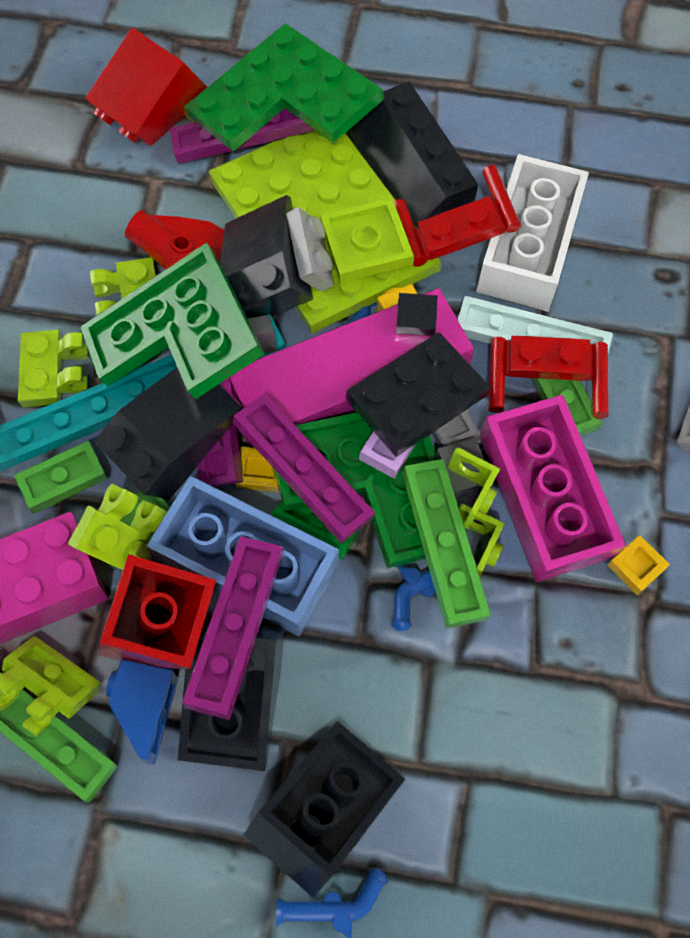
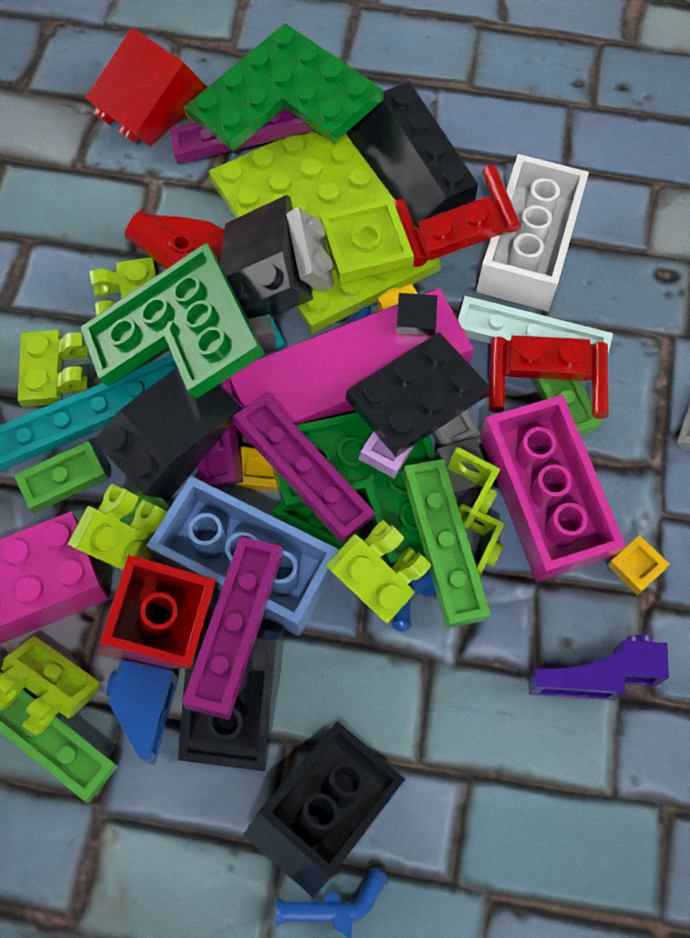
none -> lime plate [326,520,431,624]
none -> dark purple slope [529,635,669,701]

